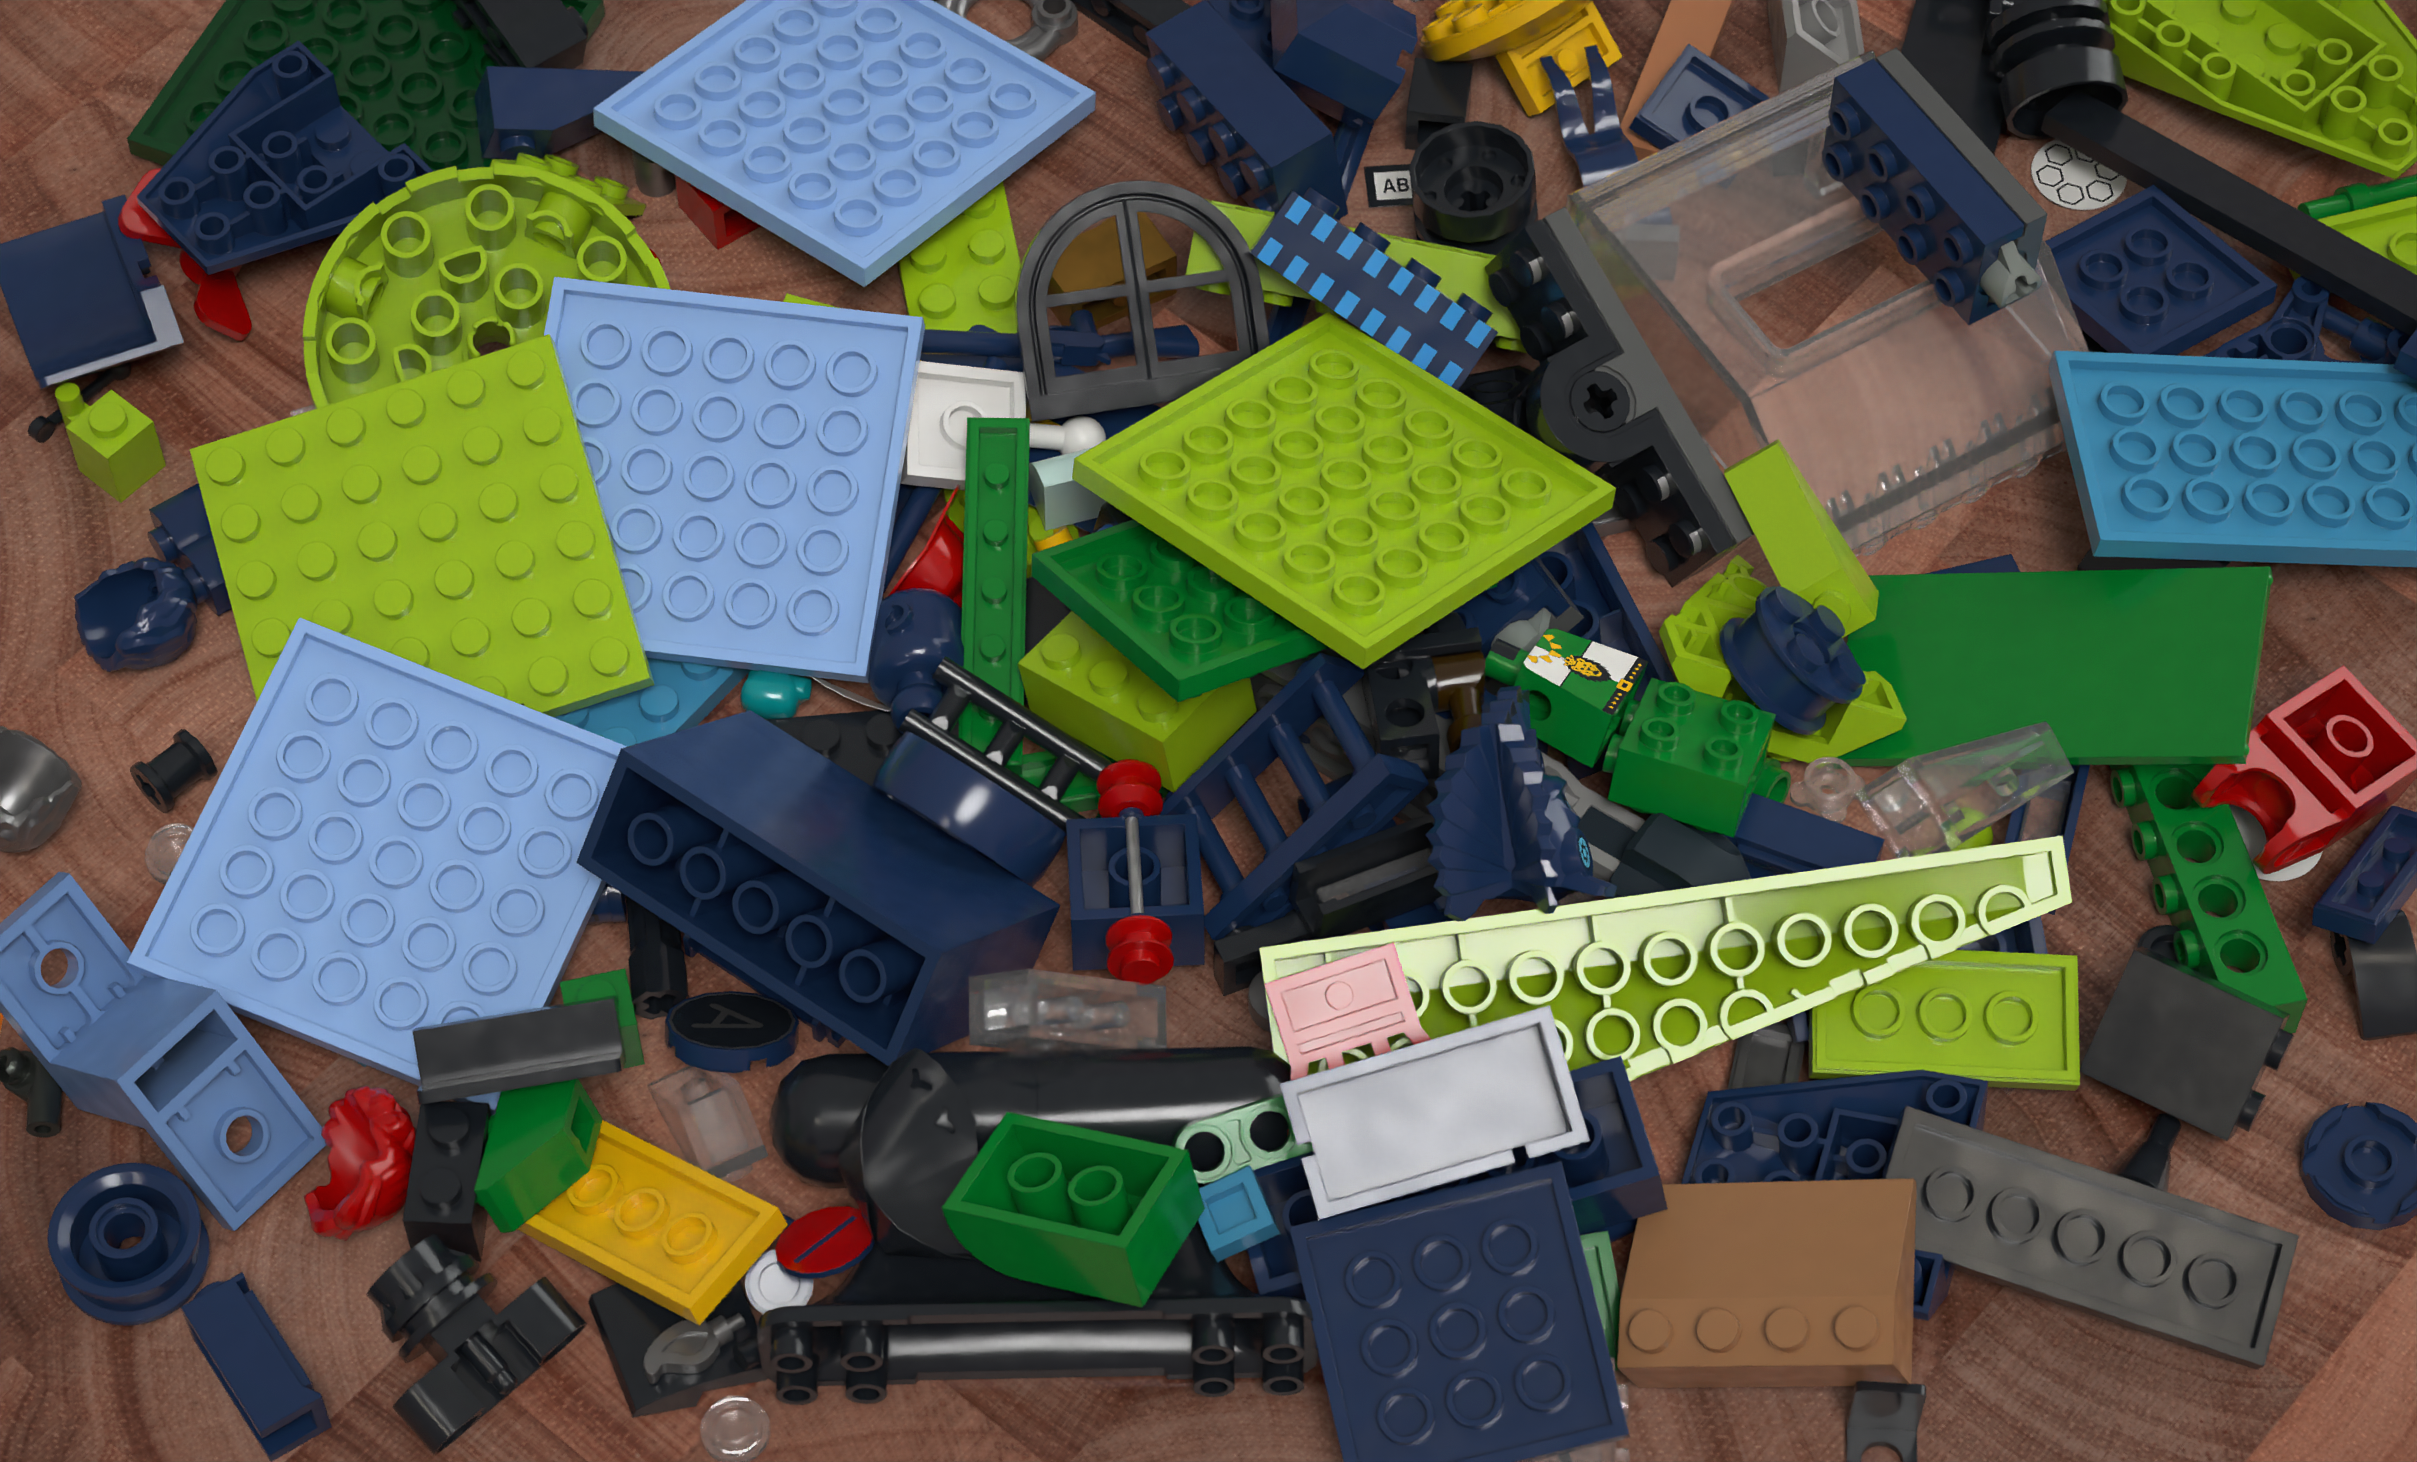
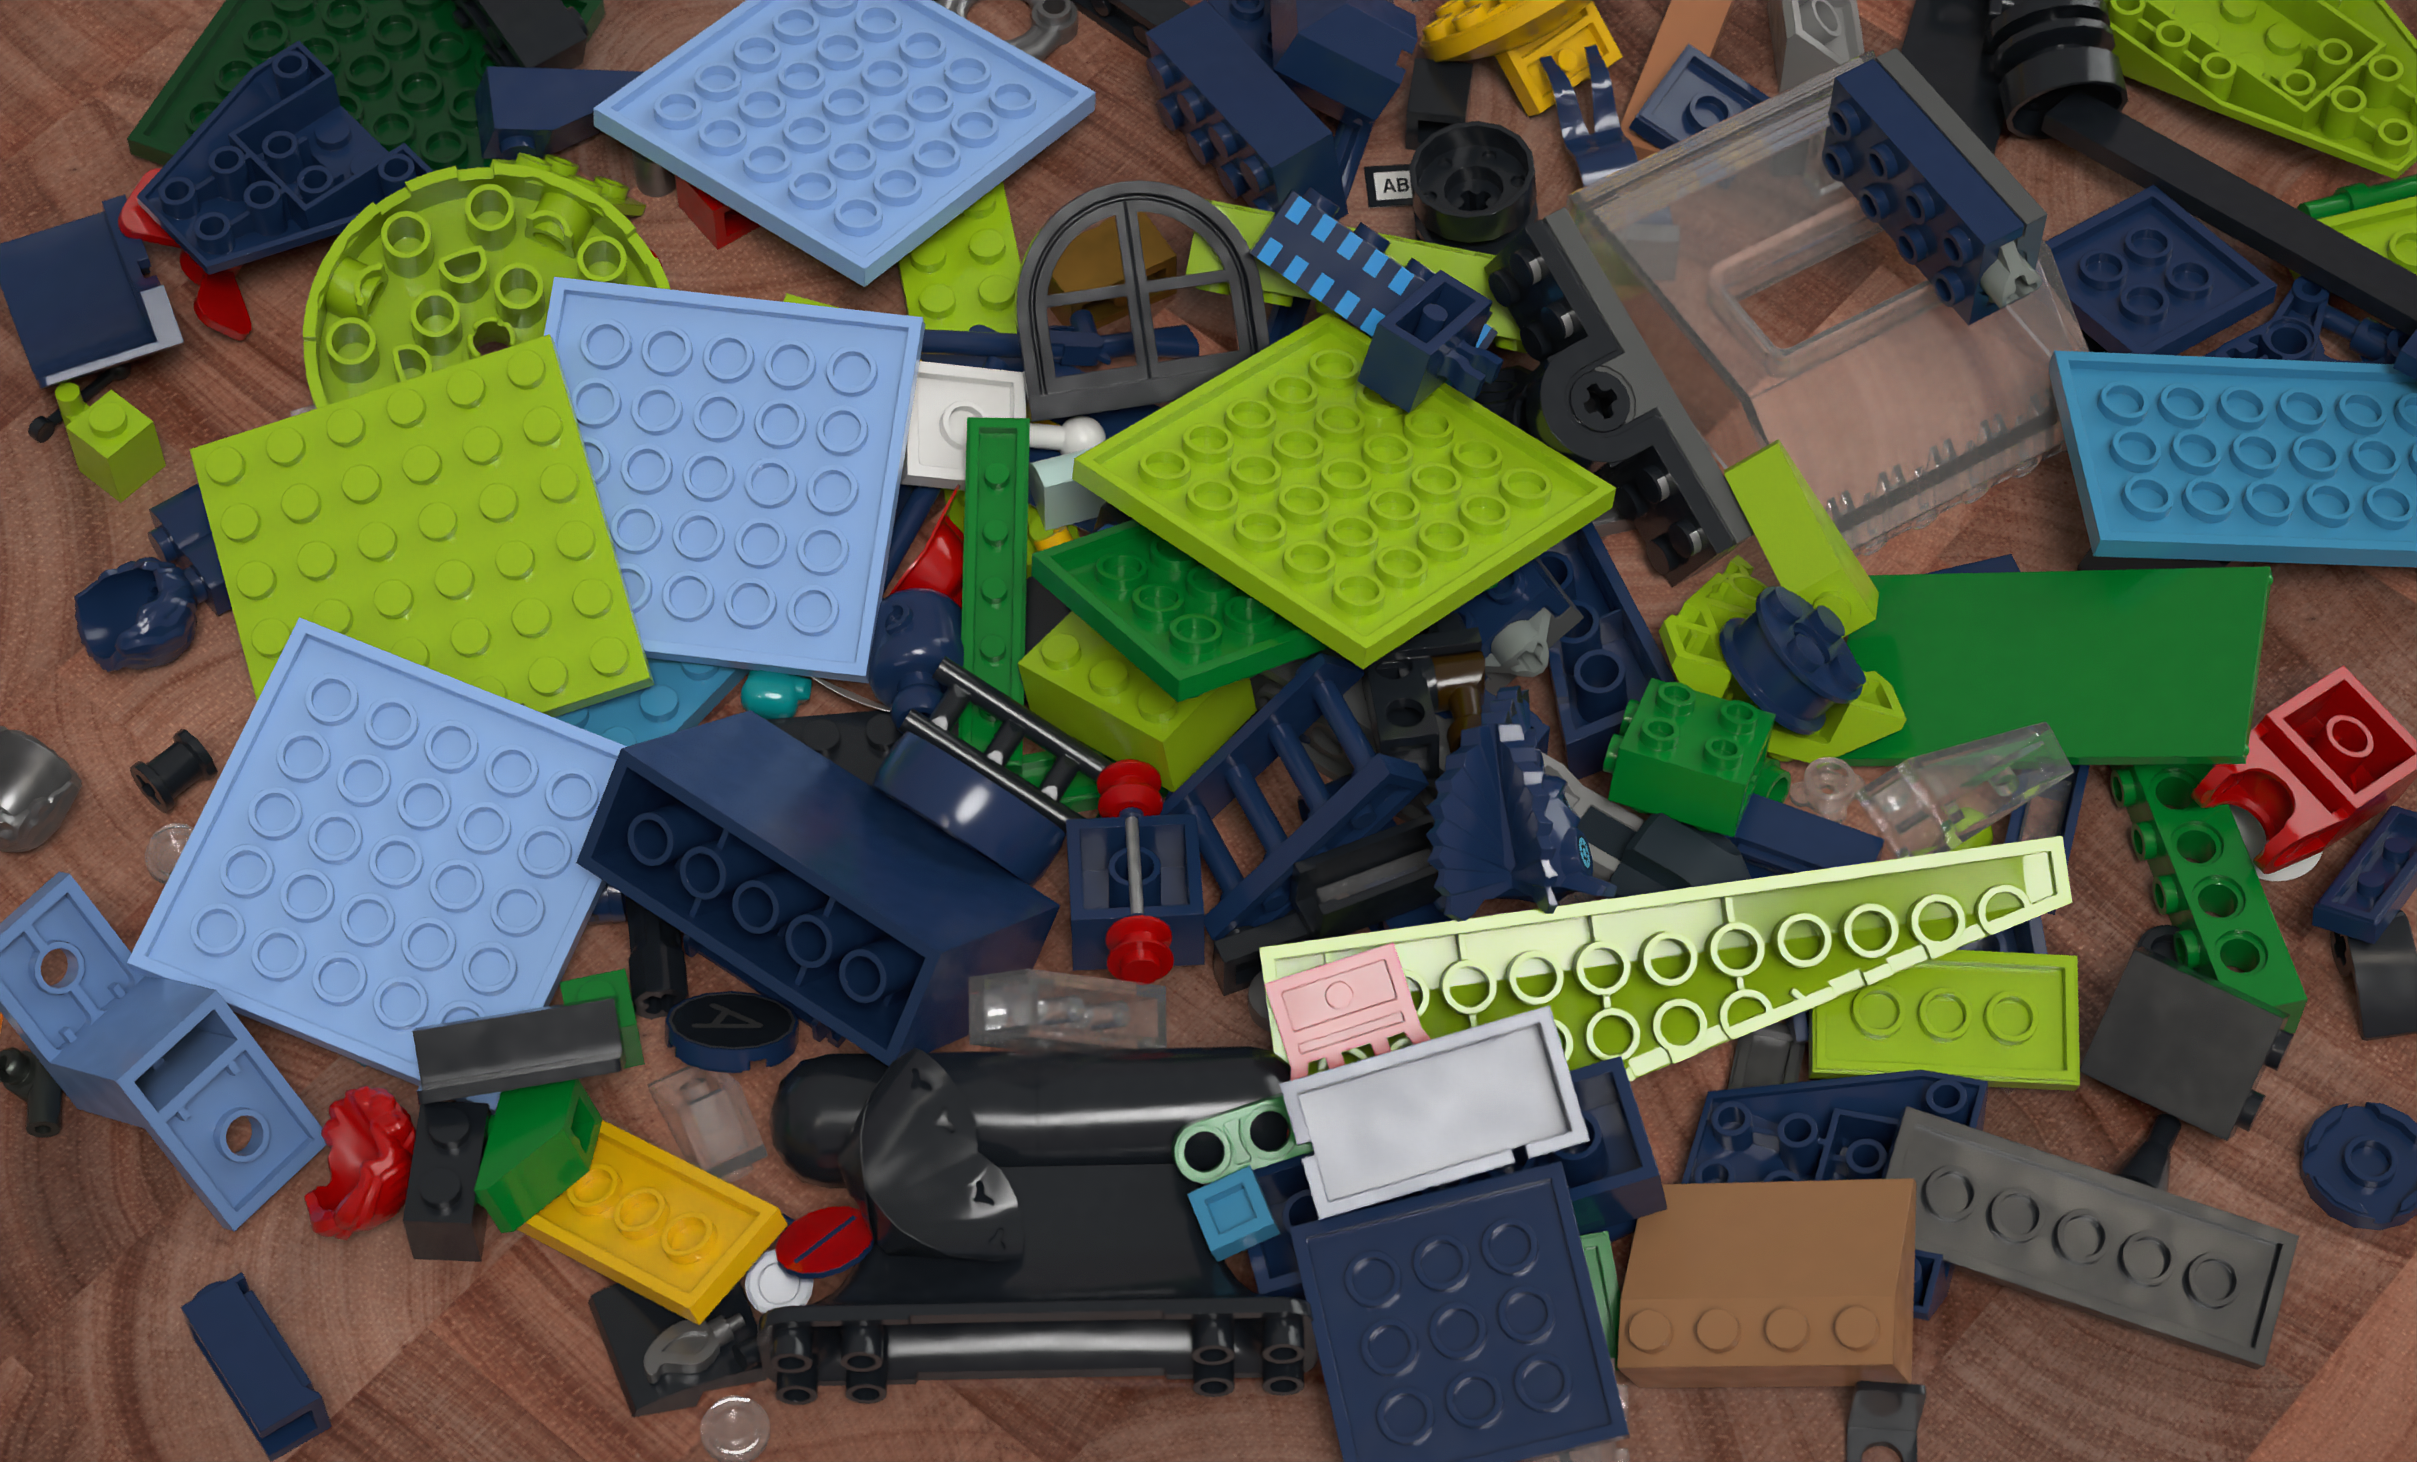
dark blue wheel [48,1163,210,1326] -> none
black beam [367,1234,587,1455] -> none
green brick [942,1112,1205,1308] -> none
green torso [1485,628,1648,768] -> none
white sticker [2031,139,2127,210] -> none
none -> dark blue brick [1357,270,1504,413]

